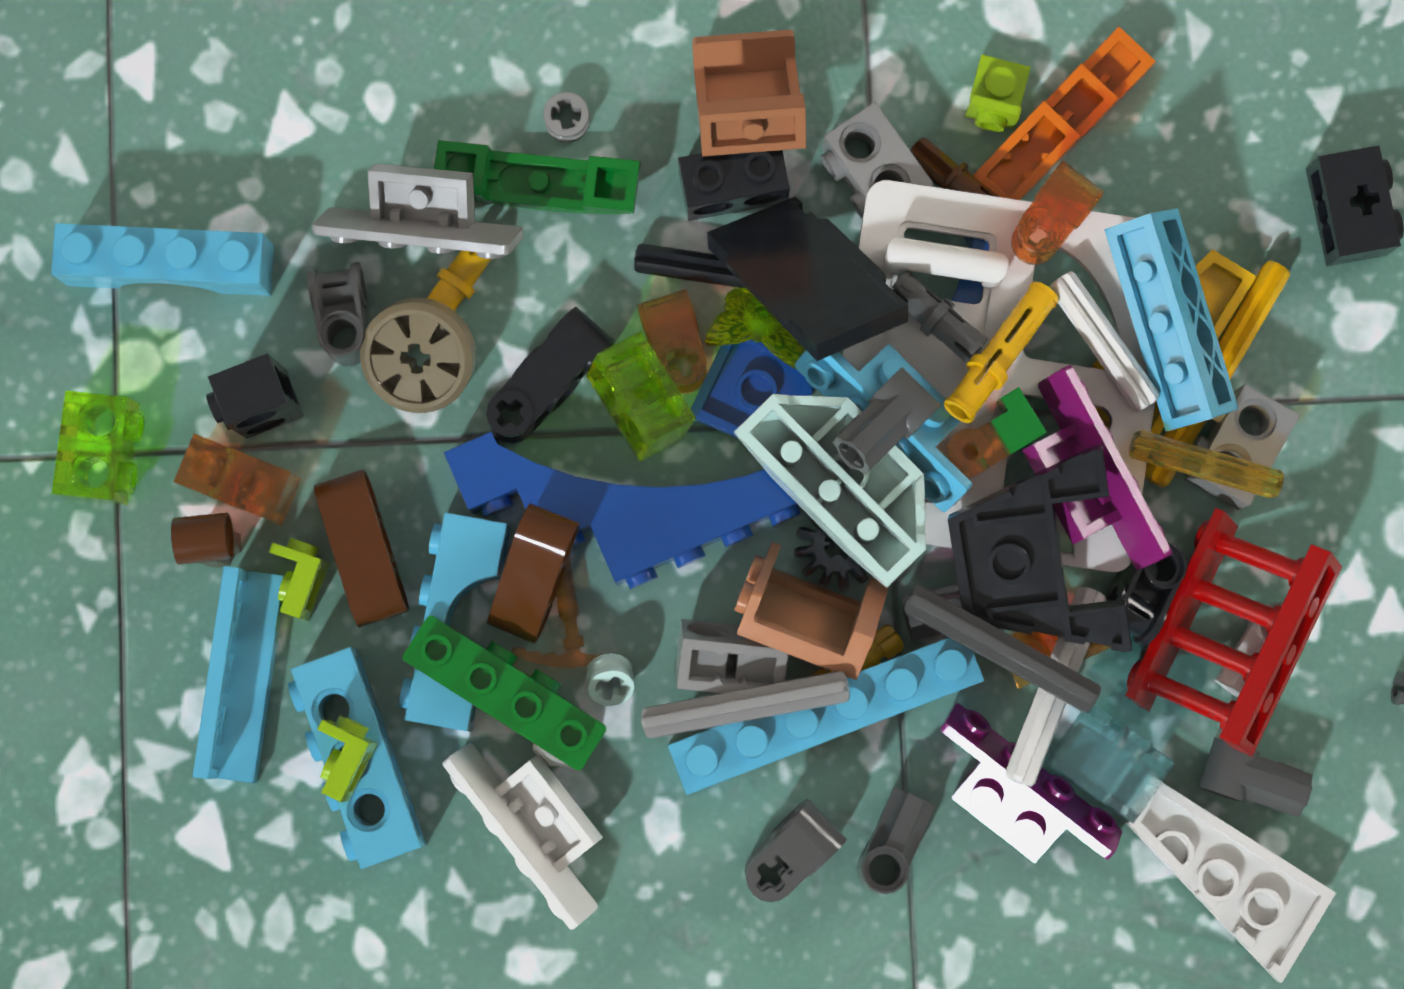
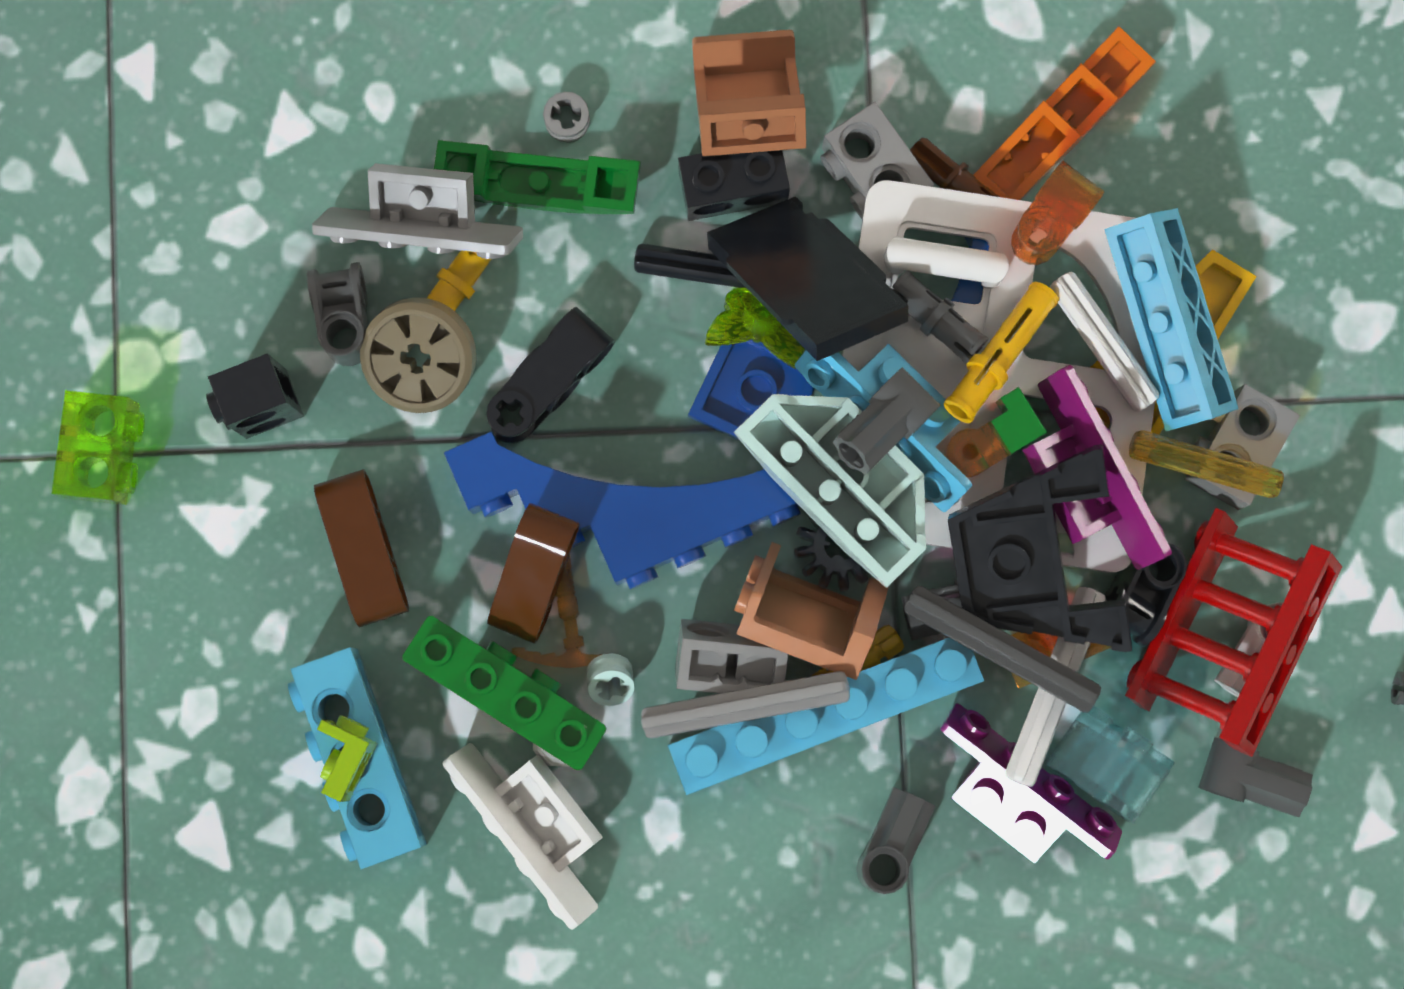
medium azure arch [51,223,274,296] -> none
reddish brown piece [171,512,242,567] -> none
clear orange brick [173,434,302,526] -> none
medium azure fence [192,566,284,783] -> none
lime bracket [269,538,330,621] -> none
medium azure arch [399,513,511,732] -> none
clear neon green brick [586,331,696,462] -> none
clear orange piece [636,289,707,394] -> none
dark grey piece [744,799,847,902] -> none
lime bracket [964,54,1031,132] -> none
white wing [1125,778,1336,983] -> none
yellow axle [1145,260,1290,488] -> none
black brick [1306,145,1404,267] -> none

